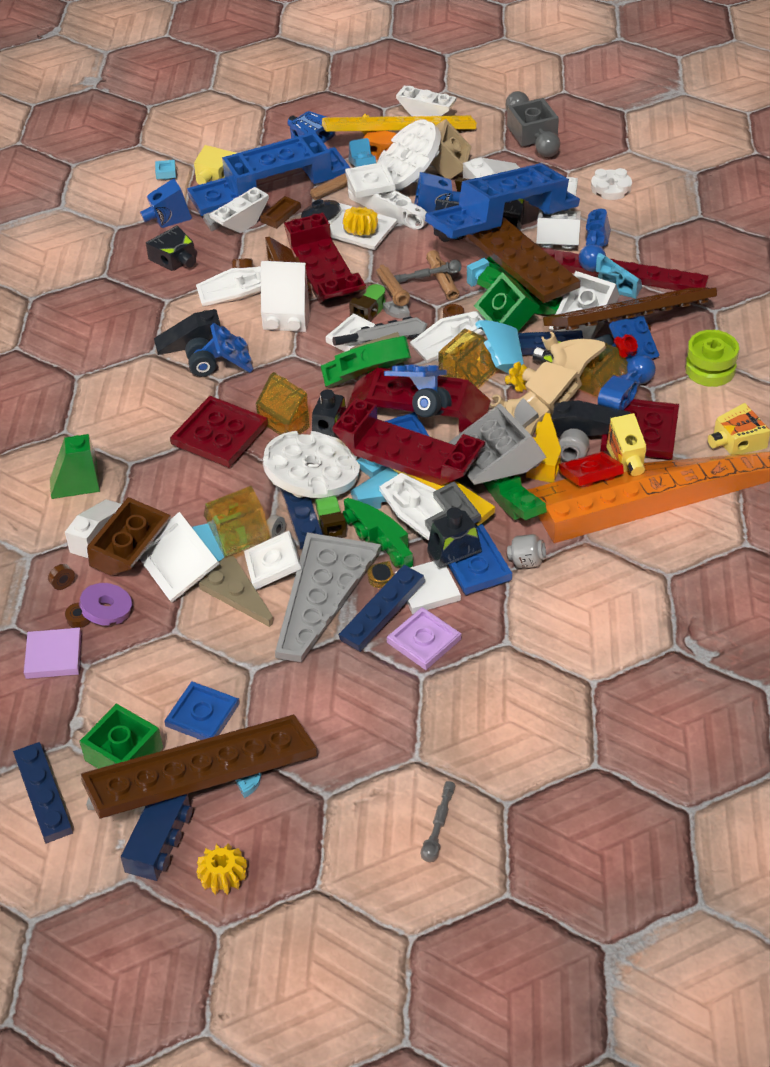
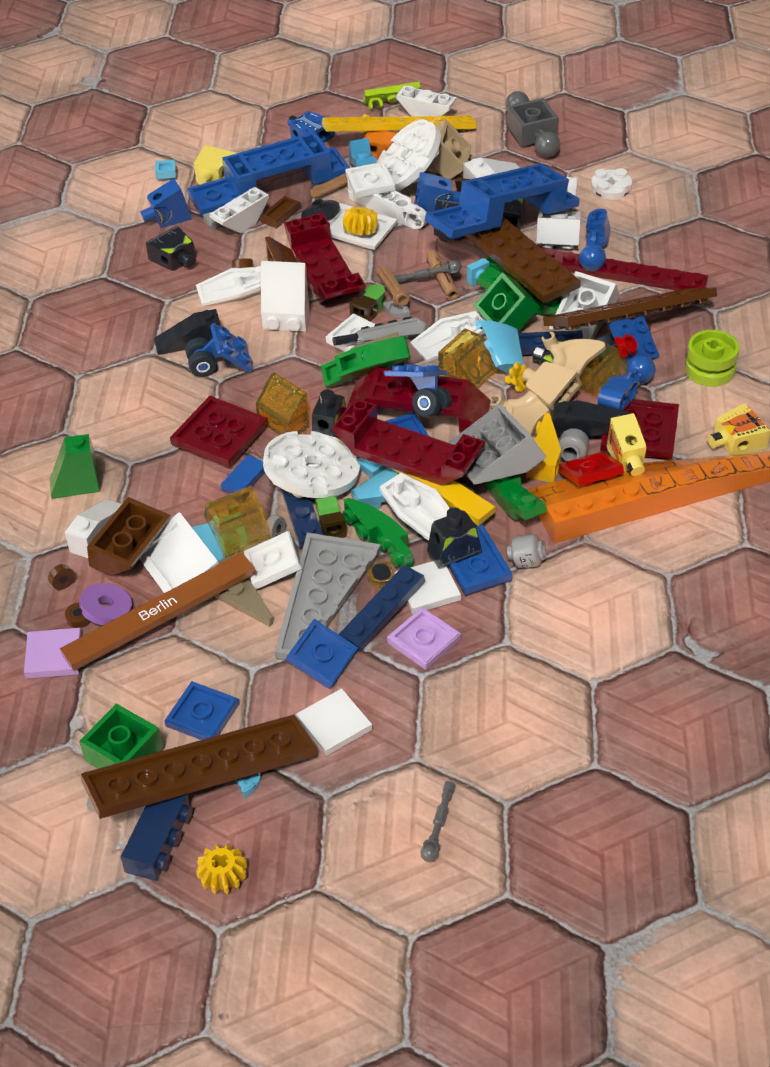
dark blue plate [13,742,73,844] -> none
dark grey tile [425,482,481,531] -> none
reddish brown tile [443,304,465,318] -> none
light grey tile [514,398,539,428] -> none
medium azure slope [596,253,642,299] -> none
none -> dark orange tile [60,552,256,671]
none -> blue tile [221,455,265,498]
none -> blue tile [285,618,358,689]
none -> white tile [296,688,372,756]
none -> lime plate [363,81,421,111]

